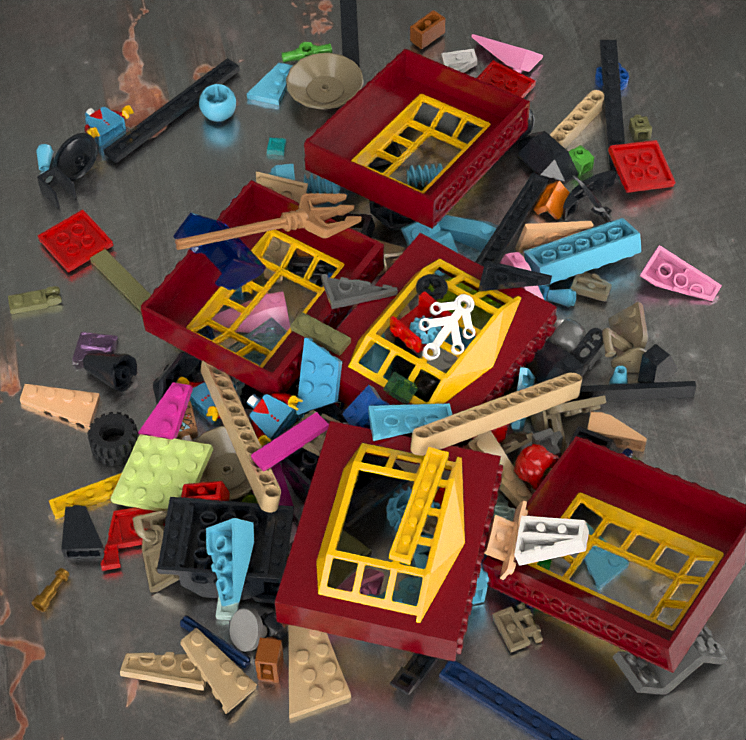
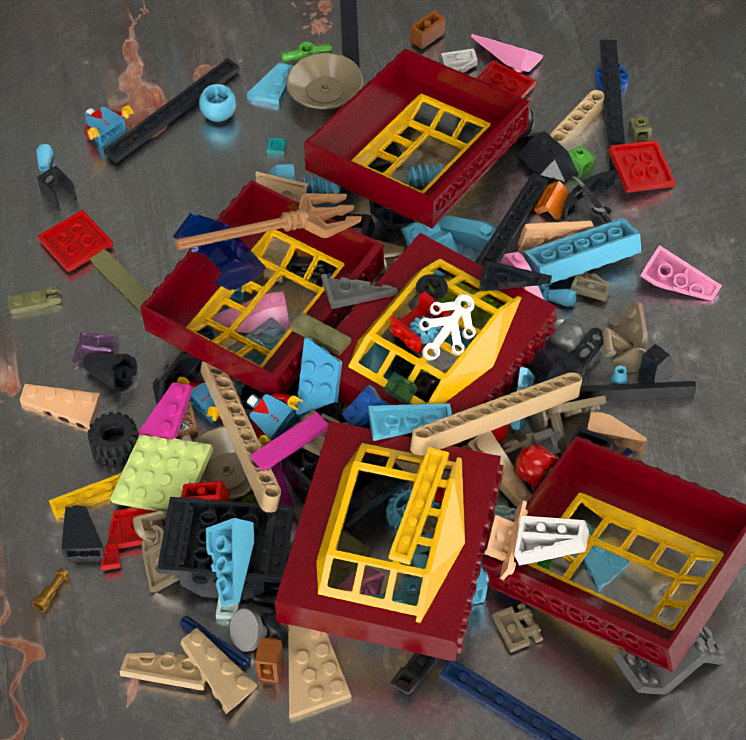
black dish [54,133,98,181] -> none

